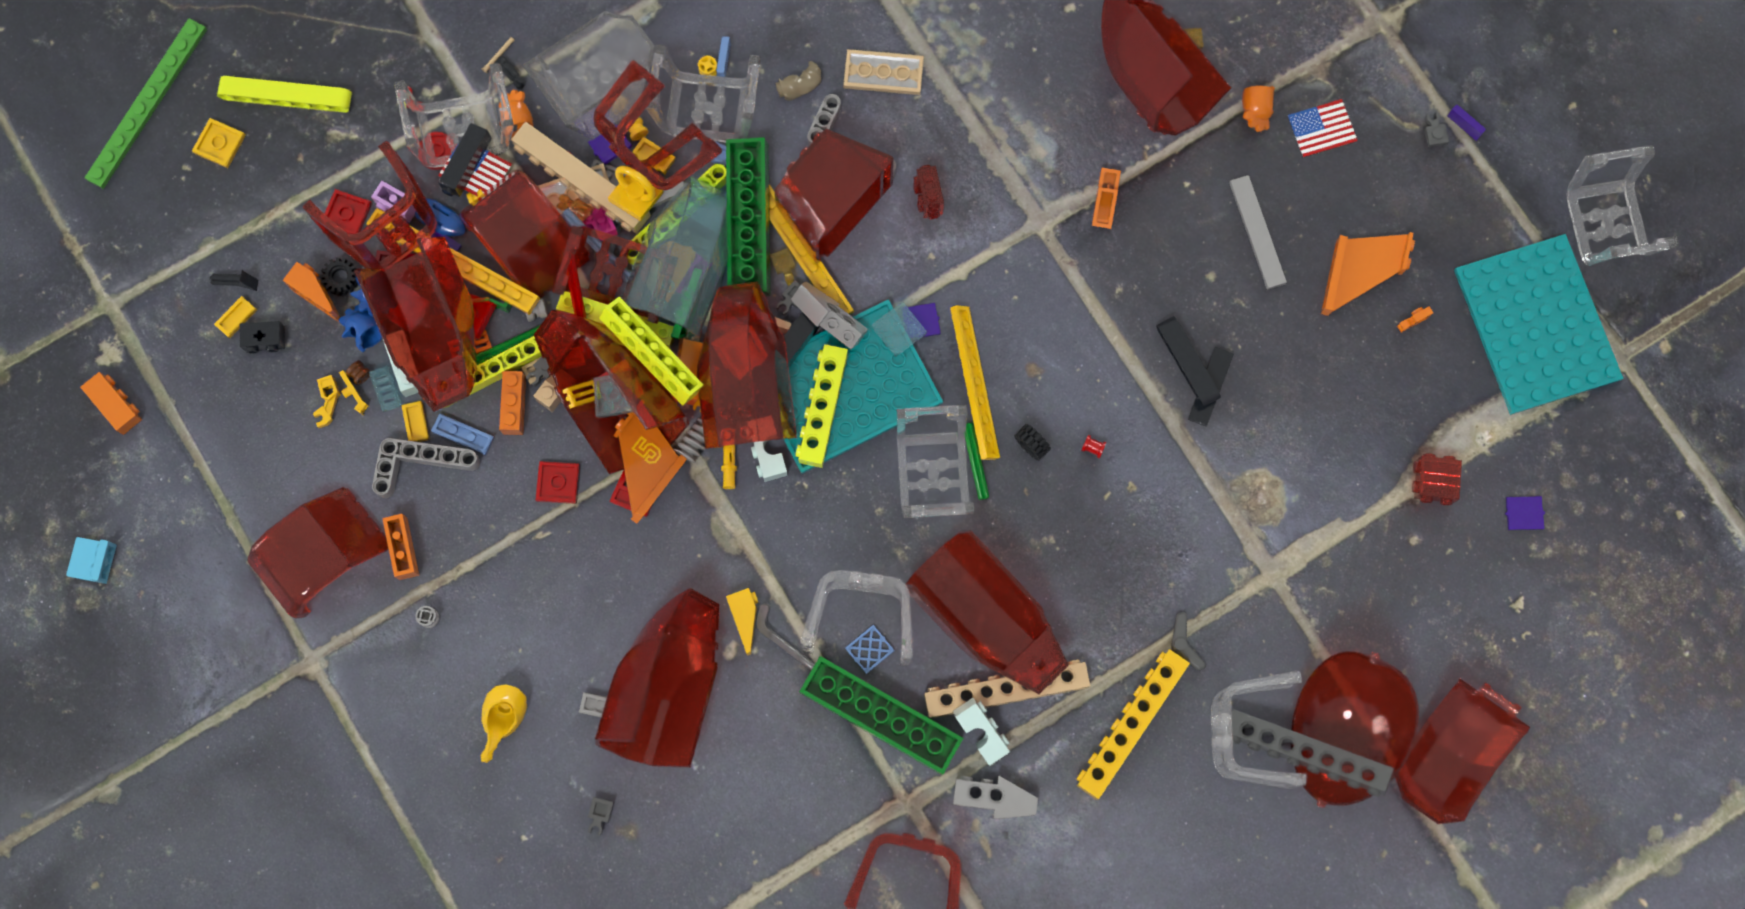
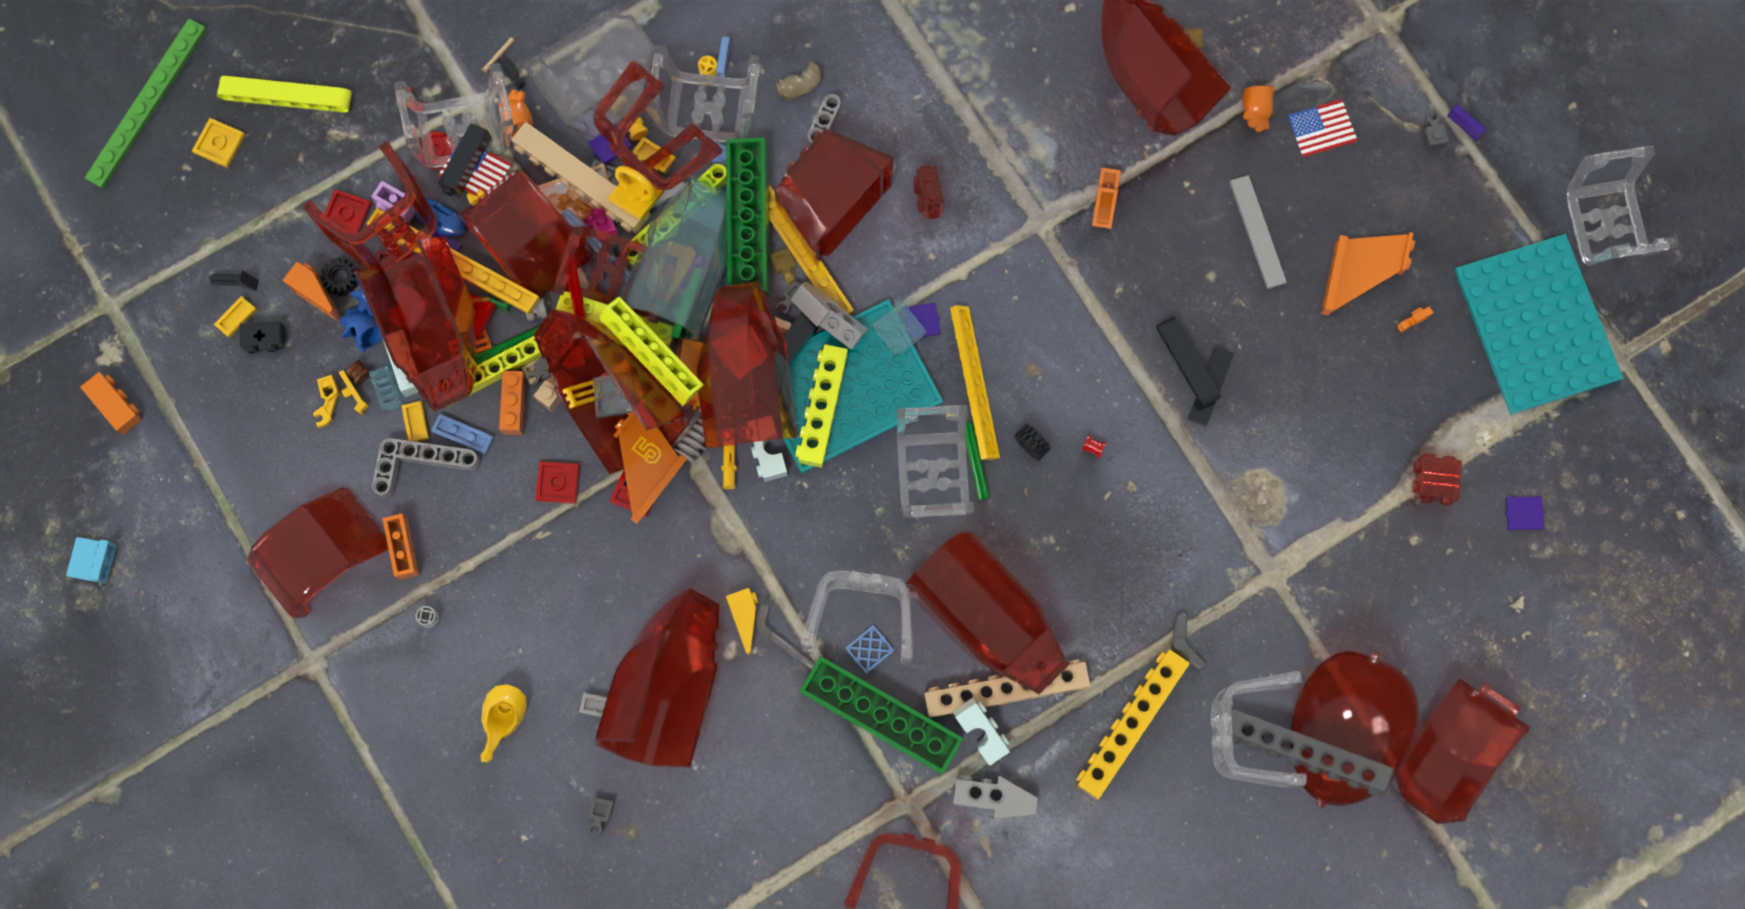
tan piece [844,49,924,95] -> none

